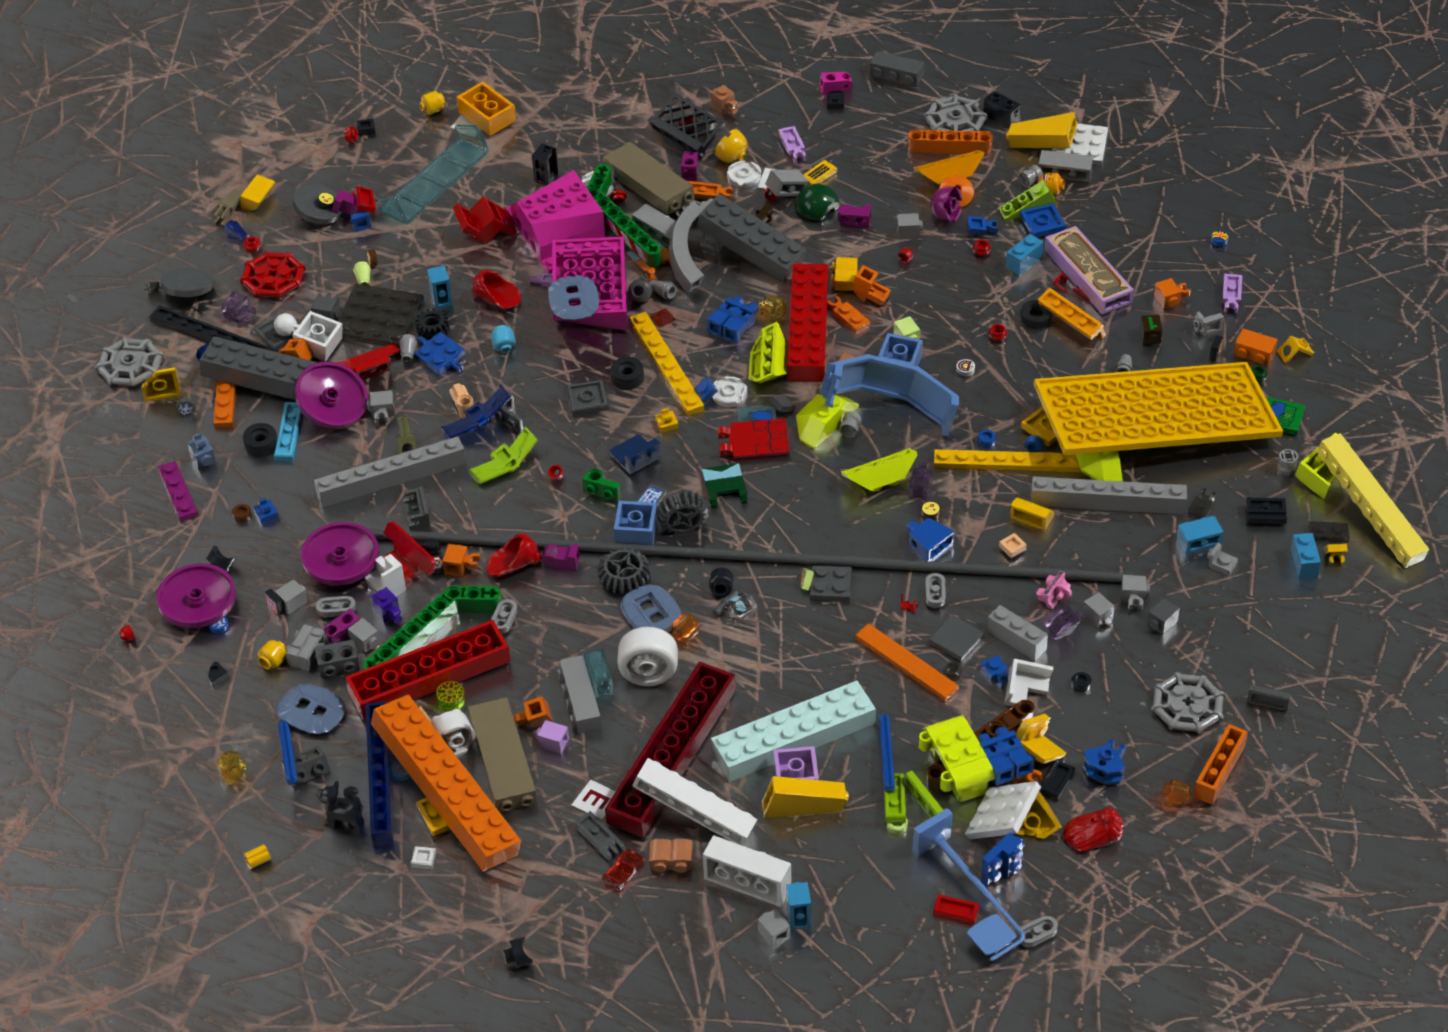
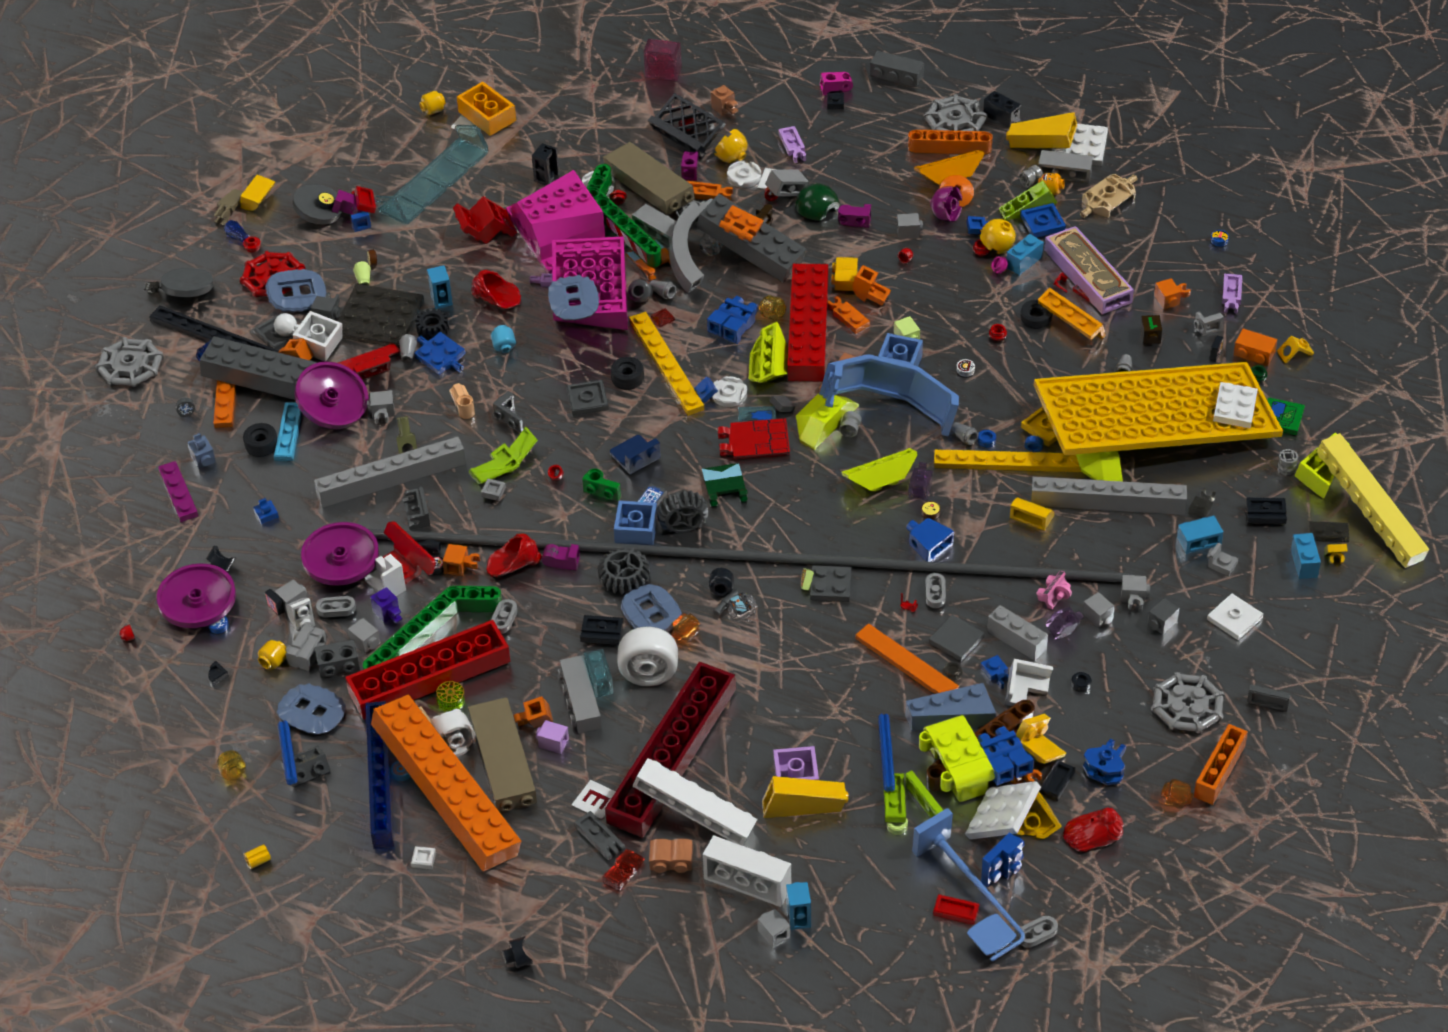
yellow slope [141,367,181,401] -> none
clear purple brick [222,291,257,323] -> none
reddish brown tile [232,504,252,523] -> none
black animal [316,781,365,835] -> none
magenta leg [324,608,360,644] -> none
red plate [344,126,358,143] -> none
black tile [357,119,376,136] -> none
yellow plate [416,798,451,837] -> none
clear blue plate [441,385,511,439] -> none
yellow tile [655,408,679,433] -> none
light aqua brick [711,681,876,782] -> none
yellow tile [803,160,837,185] -> none
light nougat plate [999,533,1027,558] -> none
none -> sand blue piece [265,269,327,312]
none -> white slope [286,598,315,631]
none -> light grey plate [481,479,506,501]
none -> black plate [580,615,624,645]
none -> clear pink brick [644,39,682,81]
none -> orange plate [719,205,764,242]
none -> sand blue wedge [905,683,996,731]
none -> light grey cone [951,422,978,445]
none -> yellow cylinder [980,219,1016,254]
none -> dark pink plate [991,256,1008,274]
none -> tan plate [1080,174,1138,218]
none -> white plate [1207,593,1263,640]
none -> white plate [1213,382,1258,428]

